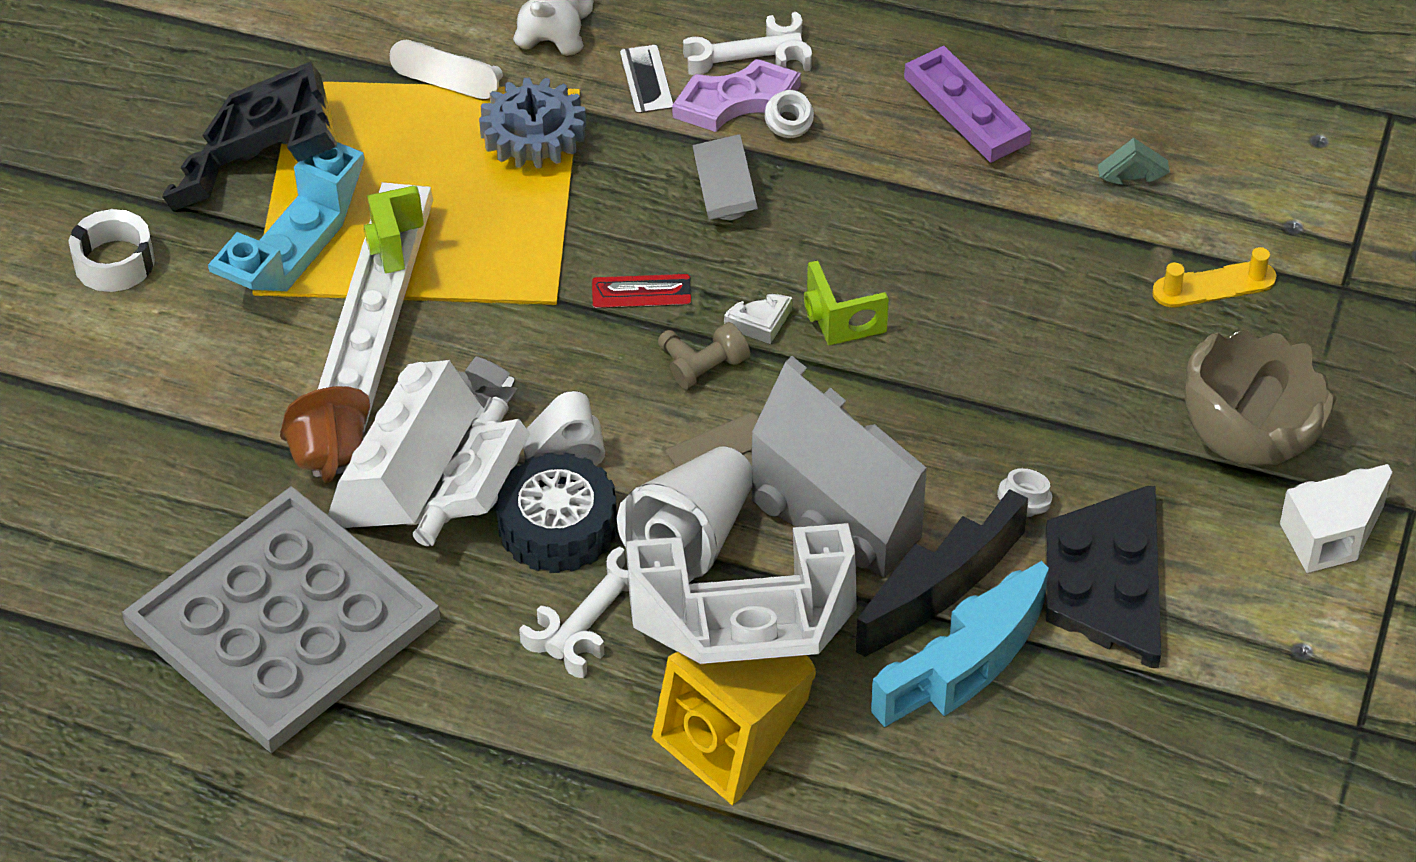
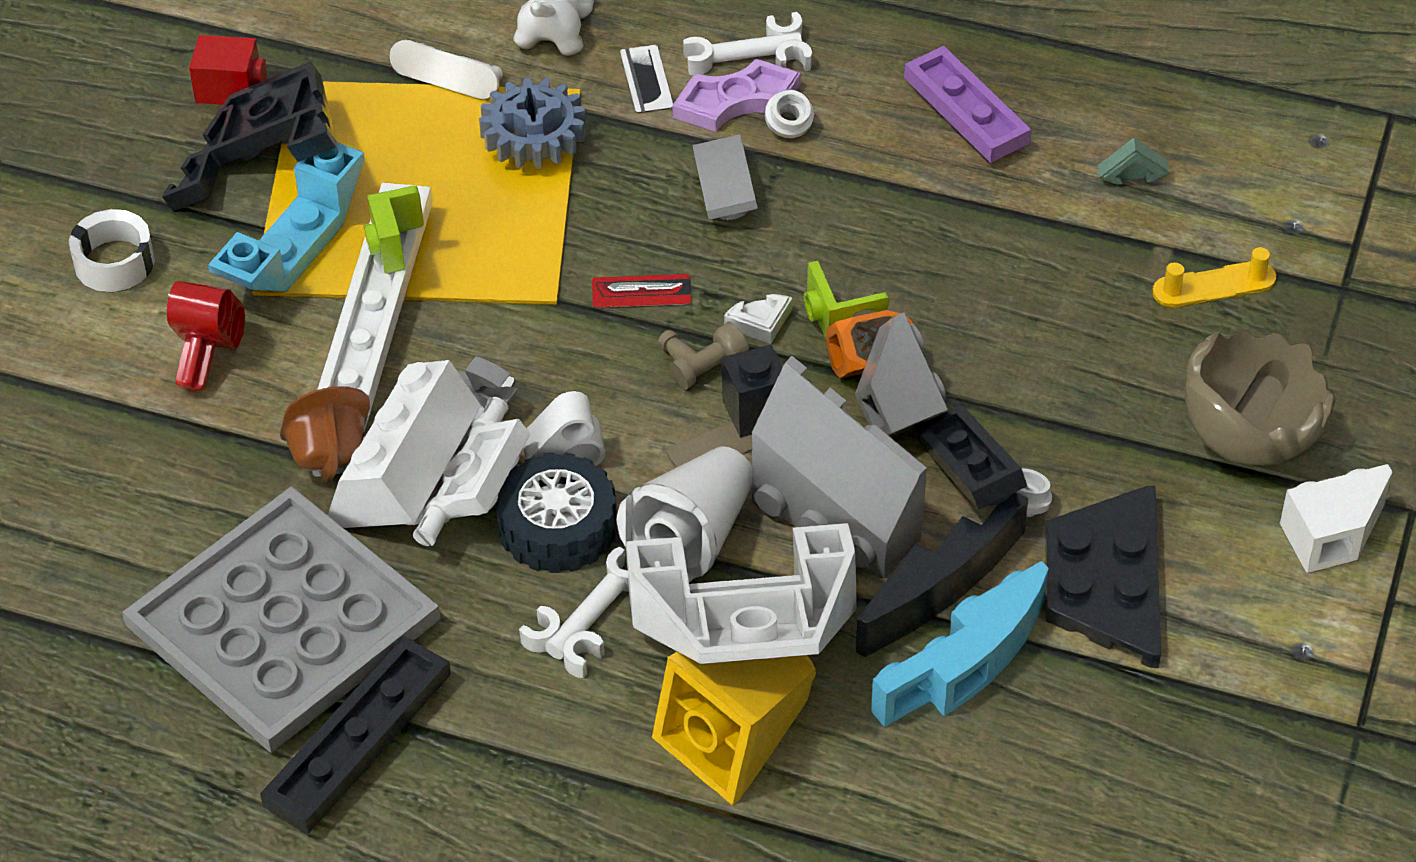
none -> red beam [167,281,246,391]
none -> red brick [189,35,267,105]
none -> black plate [260,636,451,834]
none -> black brick [721,345,783,437]
none -> orange rock [826,310,915,379]
none -> light grey slope [855,312,948,437]
none -> black plate [915,404,1028,510]

